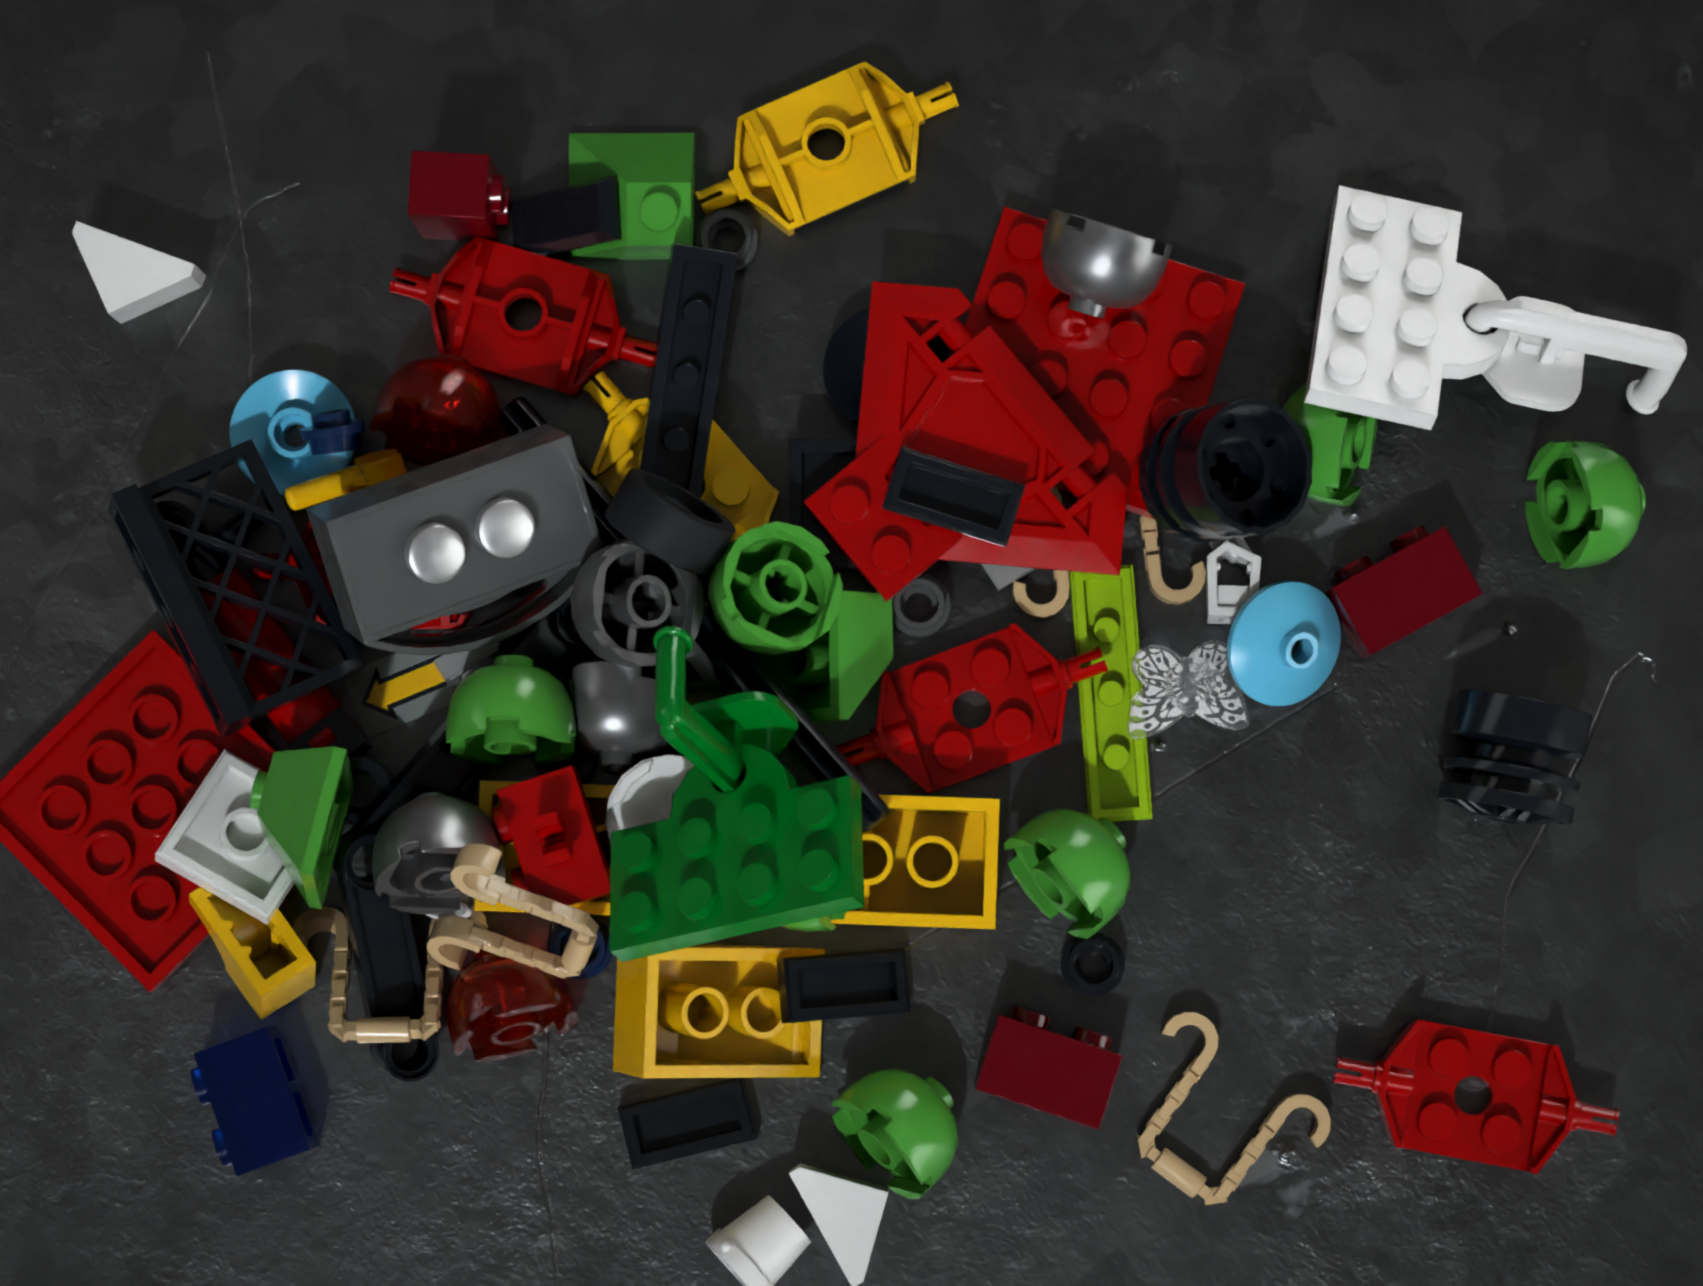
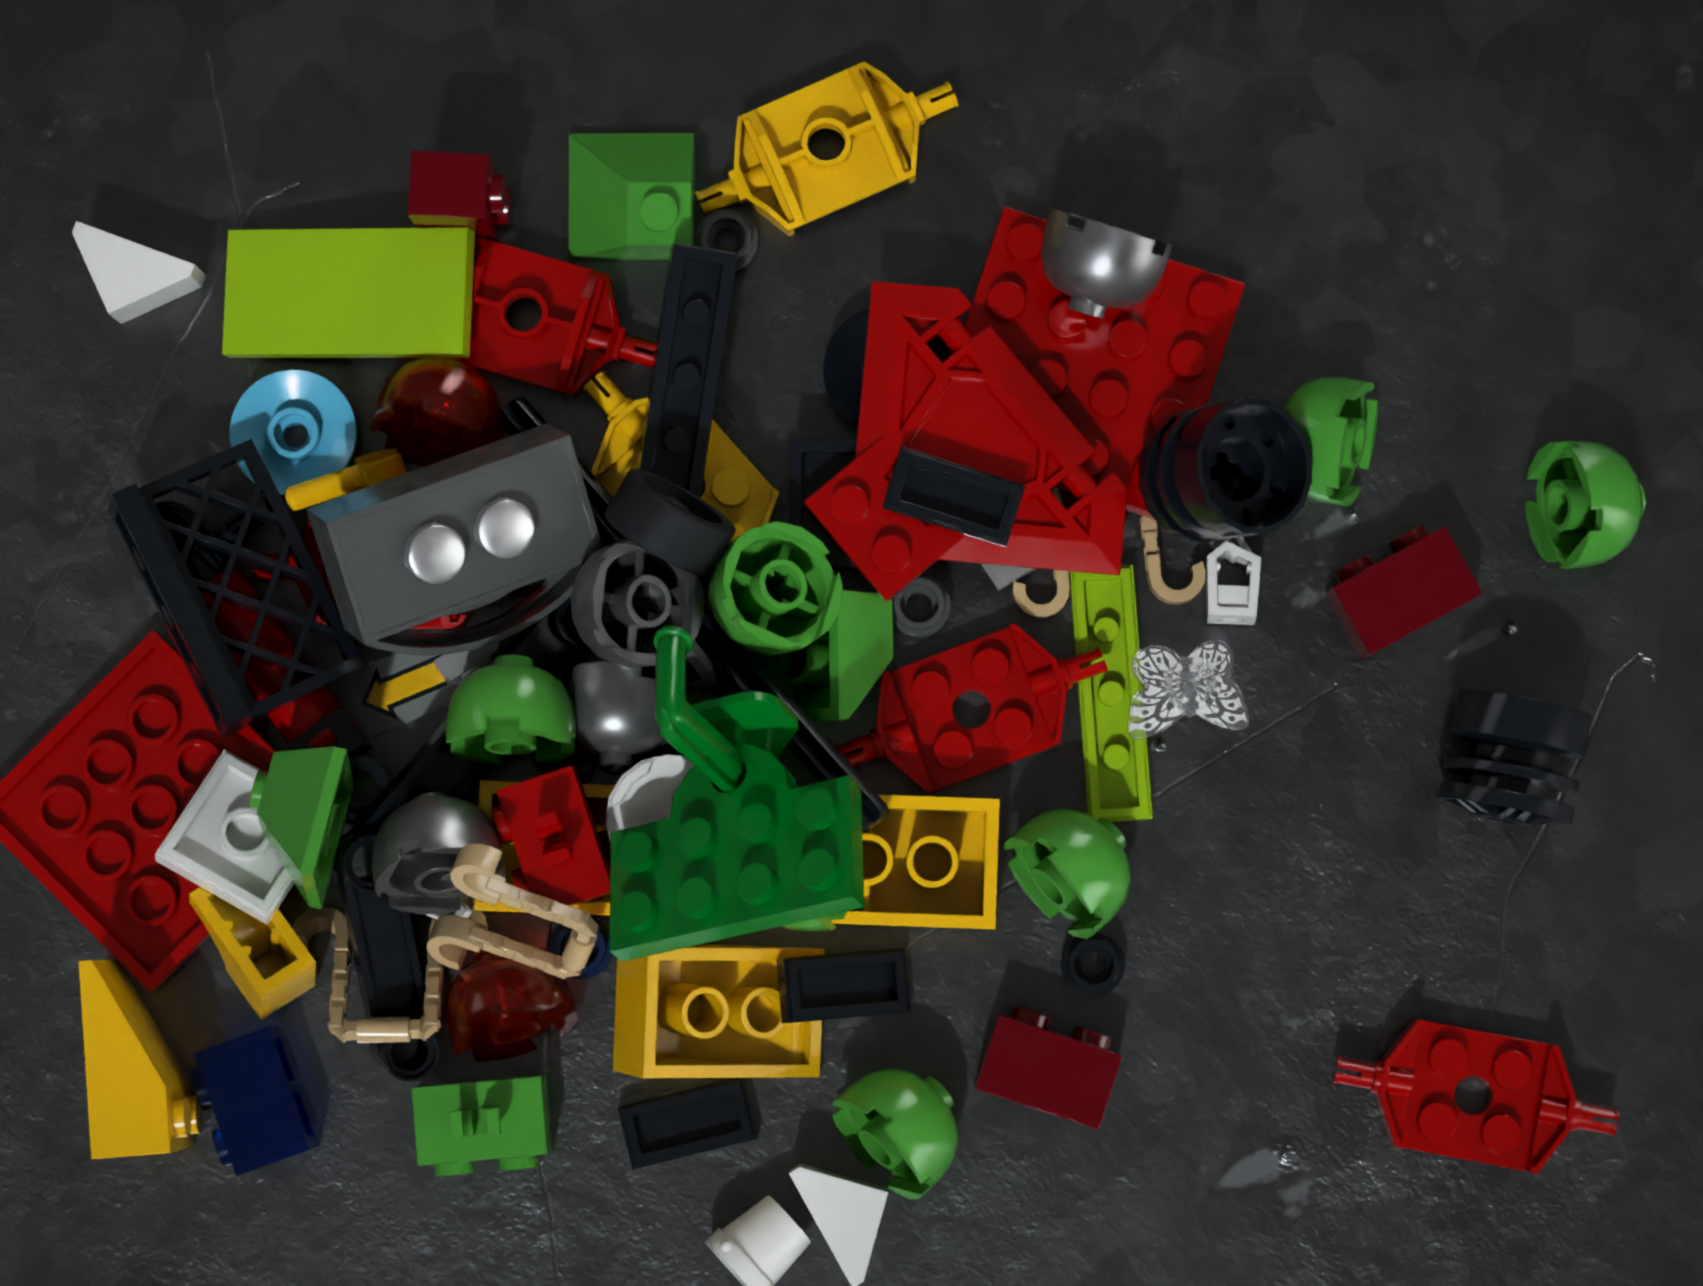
dark blue plate [300,409,366,455] -> none
black tile [511,176,621,256] -> none
tan piece [1137,1012,1331,1205] -> none
medium azure dish [1227,580,1341,706] -> none
white plate [1304,185,1688,430] -> none
none -> yellow slope [78,960,203,1159]
none -> lime tile [222,227,475,358]
none -> bright green brick [411,1074,553,1176]

